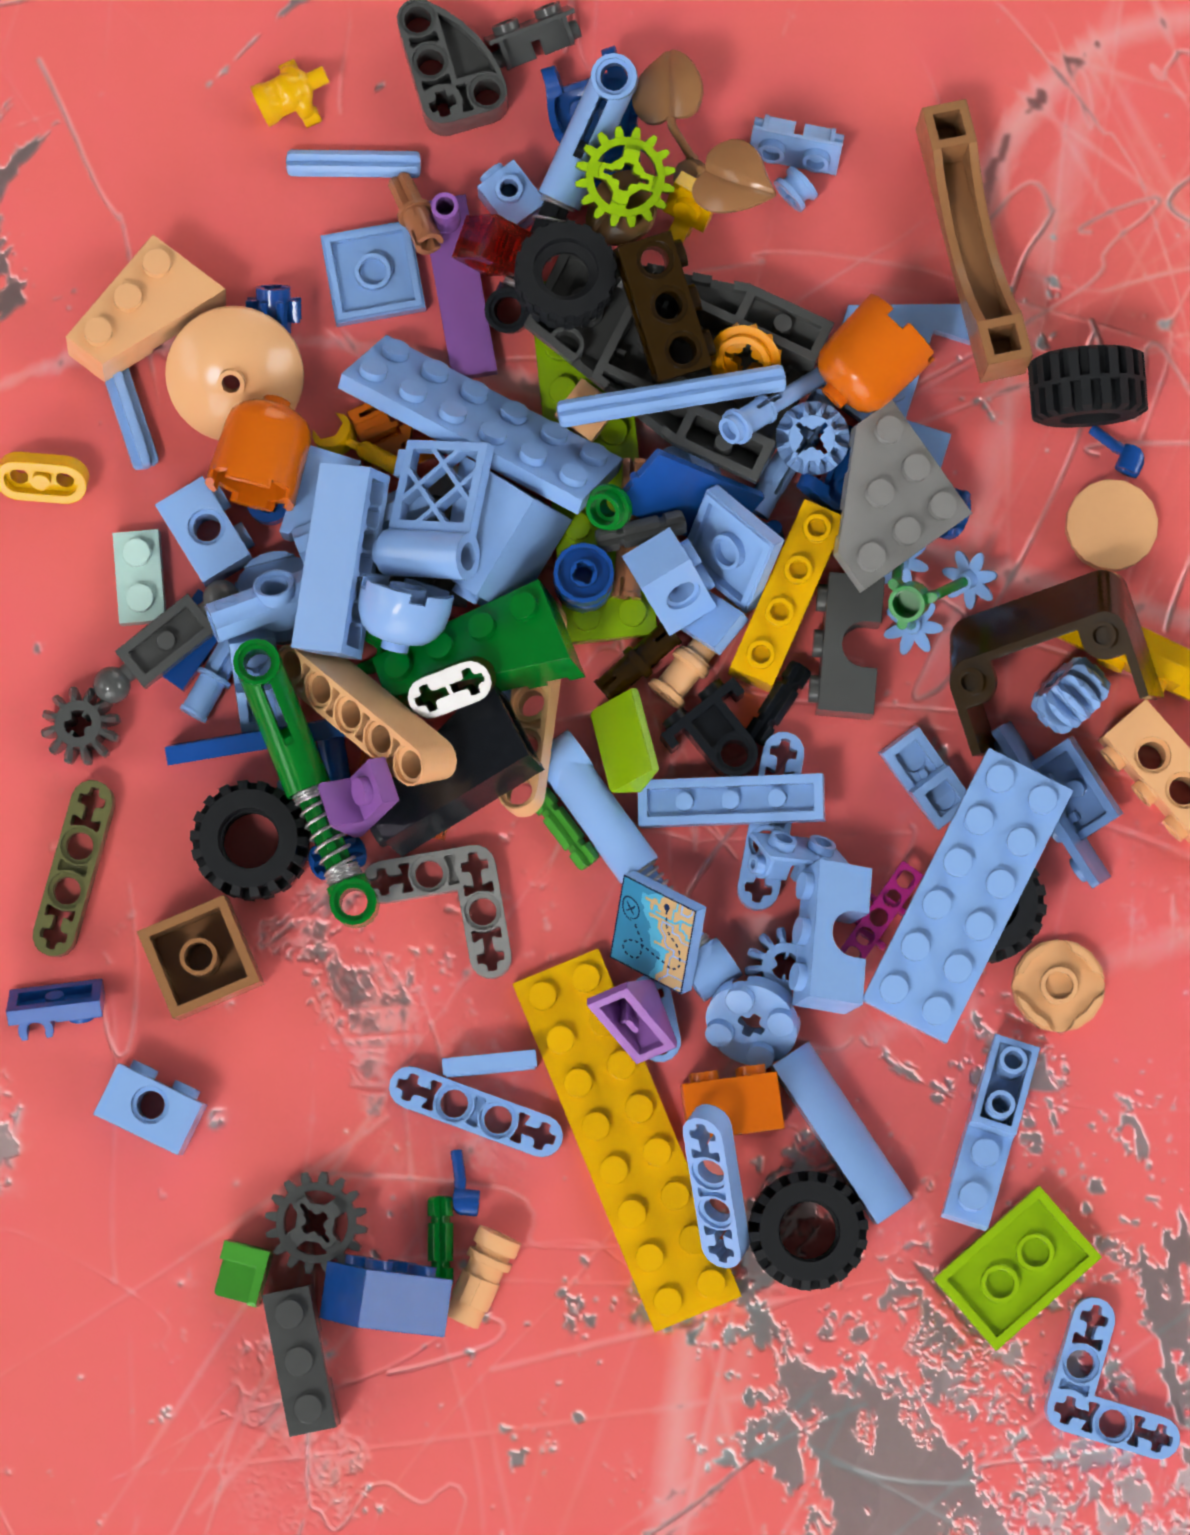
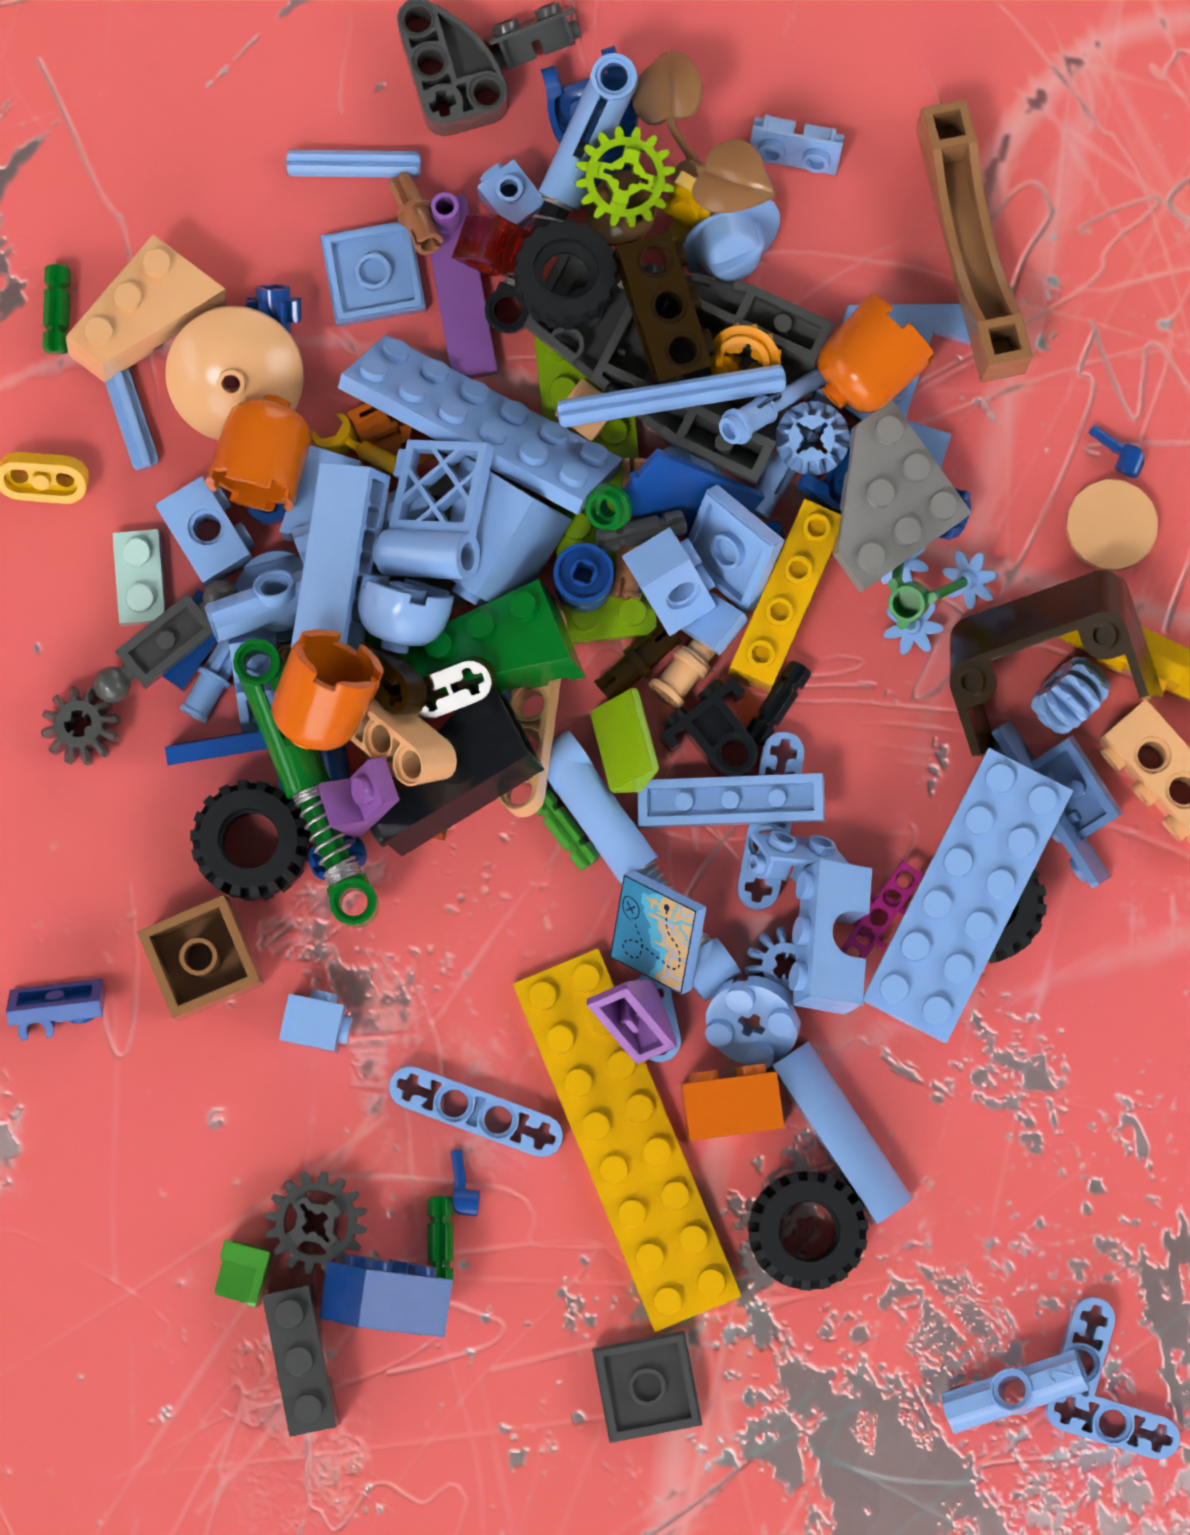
olive beam [33,780,115,957] -> none
light blue brick [93,1059,207,1155] -> none
yellow piece [250,59,330,128] -> none
light grey beam [365,845,512,979] -> none
light blue tile [442,1049,538,1078] -> none
light nougat axle [448,1225,522,1329] -> none
light blue beam [683,1104,750,1268] -> none
light blue bush [773,166,818,212] -> none
dark grey arch [808,572,885,720] -> none
light blue slope [878,725,966,830] -> none
lime plate [932,1186,1102,1351] -> none
light blue slope [940,1034,1040,1231] -> none
light nougat tile [1011,939,1105,1033] -> none
black tyre [1028,345,1148,428] -> none
none -> green axle [42,264,71,355]
none -> orange cylinder [271,629,384,751]
none -> light blue brick [279,989,353,1053]
none -> dark brown beam [368,648,427,714]
none -> dark grey plate [592,1331,703,1443]
none -> light blue piece [683,200,780,283]
none -> light blue piece [941,1350,1090,1434]

